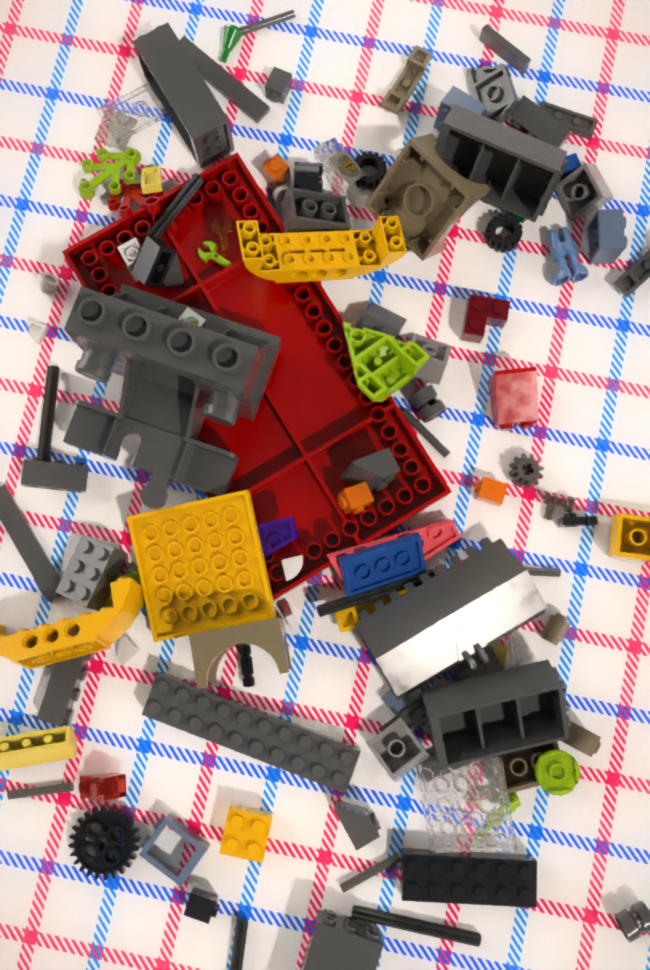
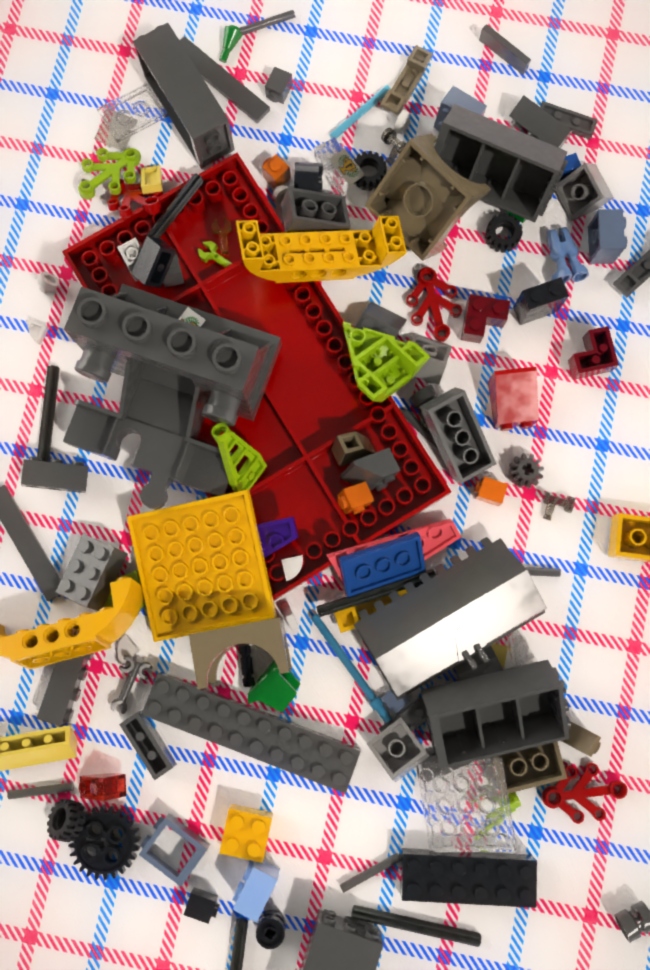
dark grey slope [334,800,381,851] -> none
wing [466,64,519,124] -> none
lime tile [534,749,580,796] -> none
dark tan brick [541,612,570,646] -> none
black plate [557,513,598,527] -> none
none -> black tyre [47,799,86,842]
none -> dark grey bar [110,655,153,714]
none -> dark grey brick [119,710,177,781]
none -> lime plate [211,423,267,492]
none -> light blue brick [232,860,280,923]
none -> green piece [247,659,301,712]
none -> black wheel [256,910,286,949]
none -> dark azure bar [311,614,392,724]
none -> medium azure bar [329,85,391,141]
none -> dark tan slope [331,431,376,467]
none -> clear smoke piece [381,128,407,165]
none -> white tile [394,109,410,135]
none -> red plant [406,267,462,342]
none -> dark grey brick [419,387,496,484]
none -> black brick [513,277,569,325]
none -> red plant [542,762,628,824]
none -> dark red brick [568,326,619,380]

